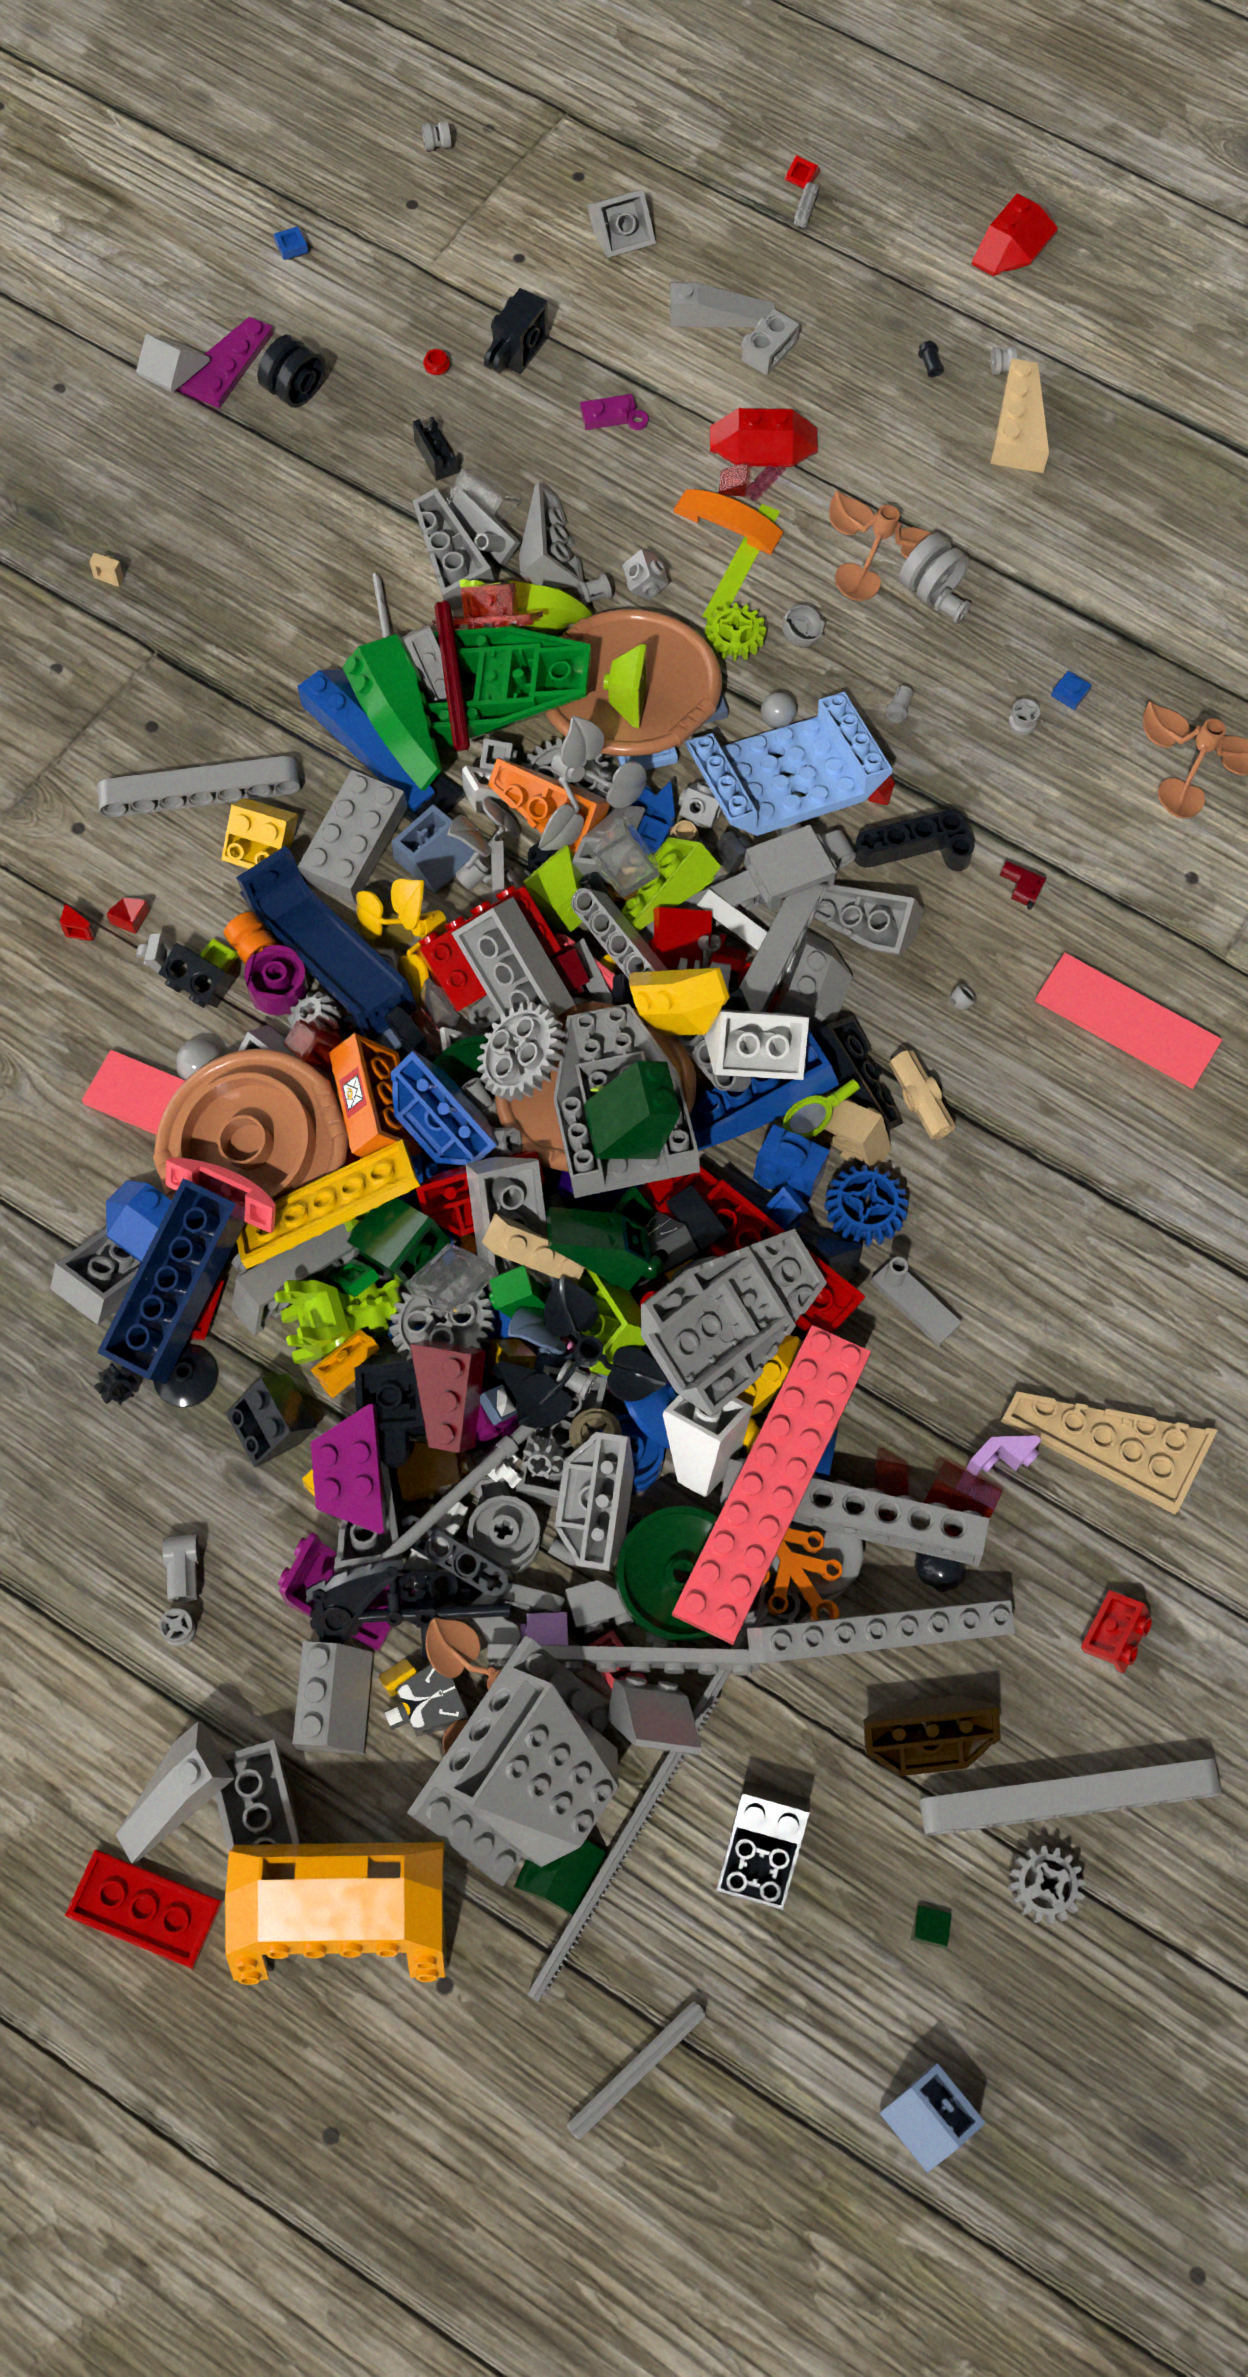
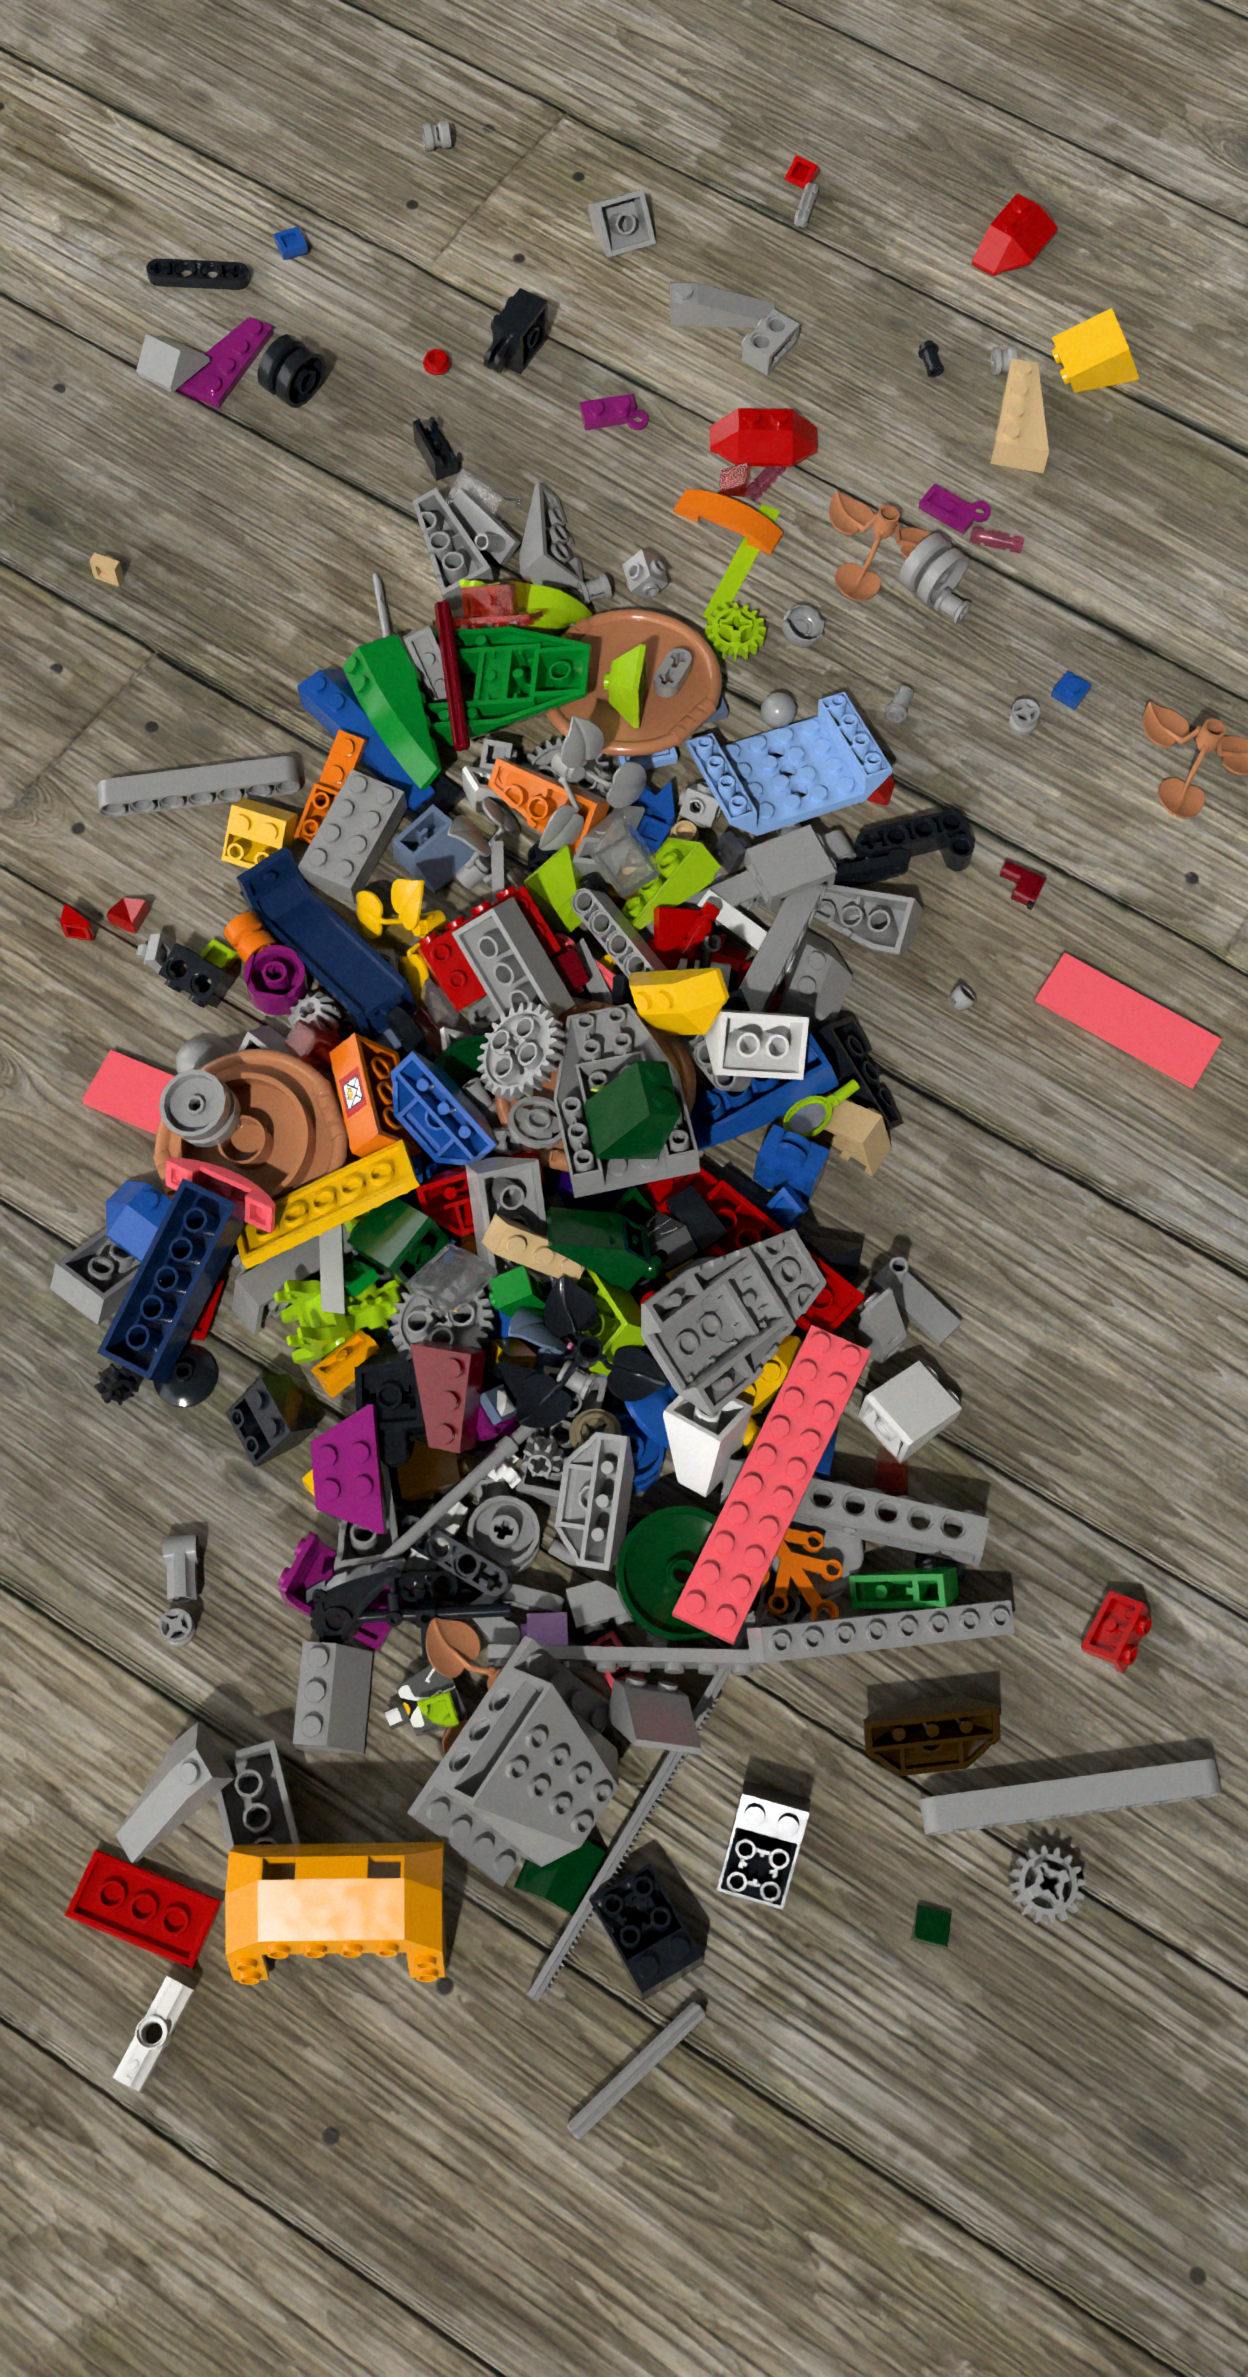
yellow slope [378,1659,417,1697] -> none
blue gear [824,1164,909,1247] -> none
sand blue slope [879,2063,986,2173] -> none
tan piece [889,1050,956,1140] -> none
clear red slope [923,1461,1003,1537] -> none
lavender slope [966,1435,1042,1477] -> none
tan wing [1001,1392,1218,1515] -> none
none -> white piece [113,1976,195,2092]
none -> black beam [146,258,250,290]
none -> light grey wheel [159,1069,241,1147]
none -> orange slope [294,730,368,844]
none -> white sticker [319,1224,345,1314]
none -> lime tile [417,1691,460,1727]
none -> light grey wheel [508,1096,562,1150]
none -> black slope [589,1864,703,2001]
none -> light grey beam [654,648,692,698]
none -> red axle [678,902,720,959]
none -> black hinge [834,848,911,887]
none -> green slope [849,1567,959,1609]
none -> light grey slope [854,1288,907,1366]
none -> white slope [858,1361,962,1464]
none -> magenta hinge [918,484,991,535]
none -> clear pink axle [970,527,1024,553]
none -> yellow slope [1051,308,1140,393]

